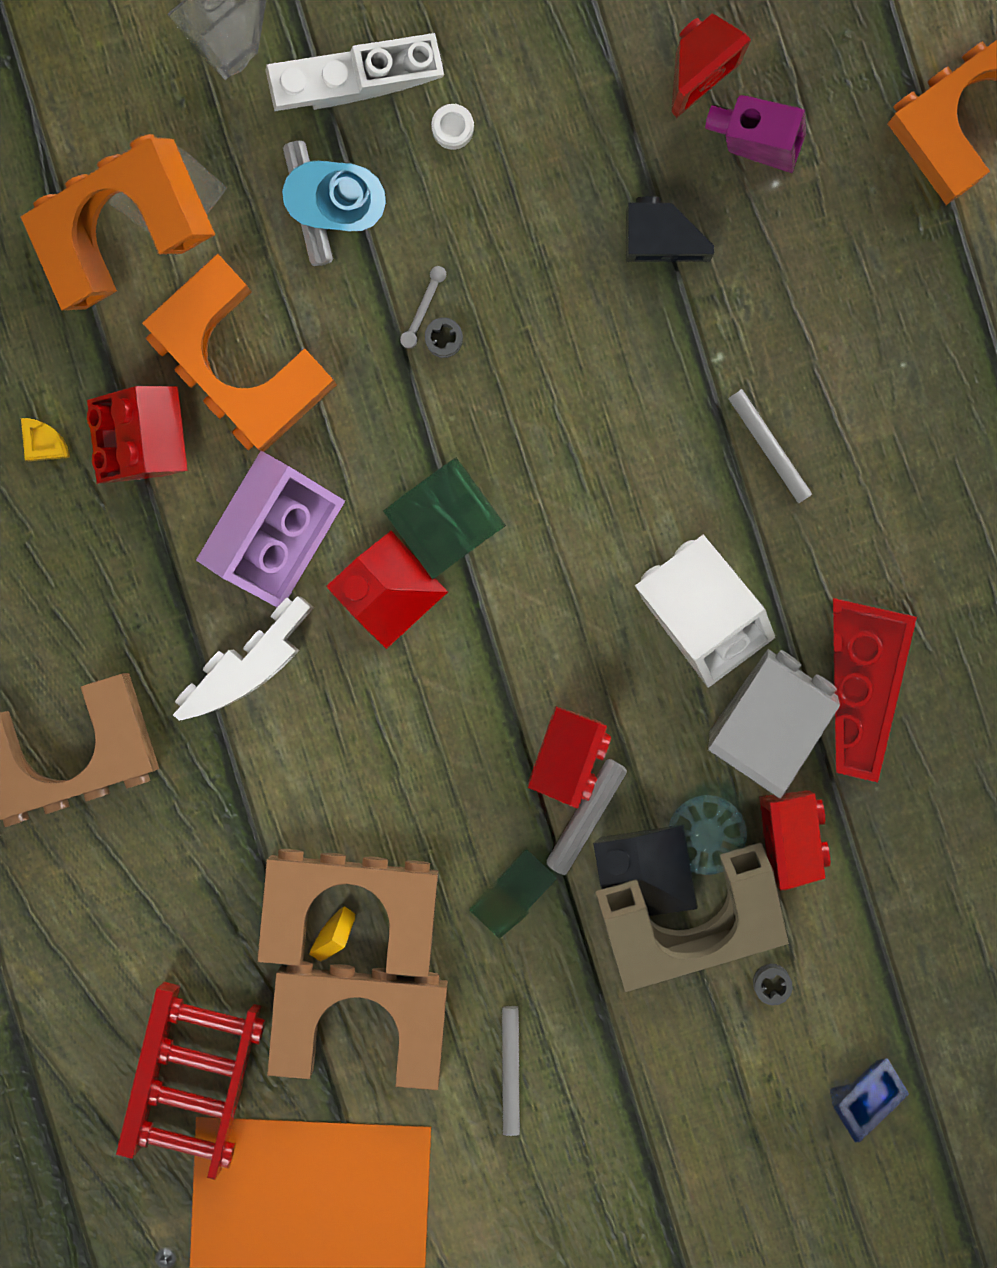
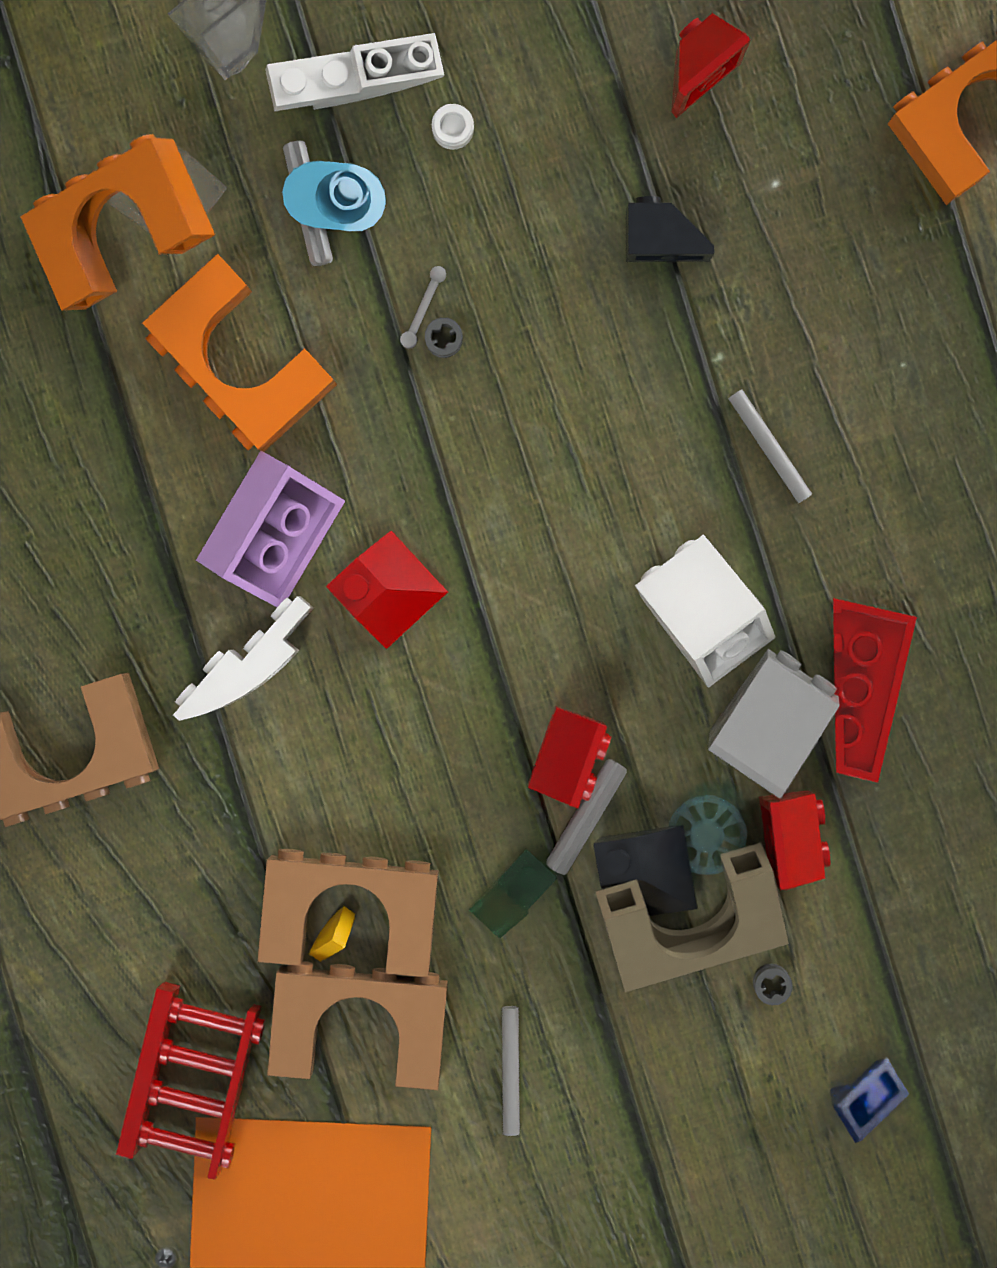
yellow tile [21,418,70,462] -> none
red slope [87,386,188,484] -> none
clear green slope [383,457,506,579] -> none
magenta torso [705,95,806,174] -> none

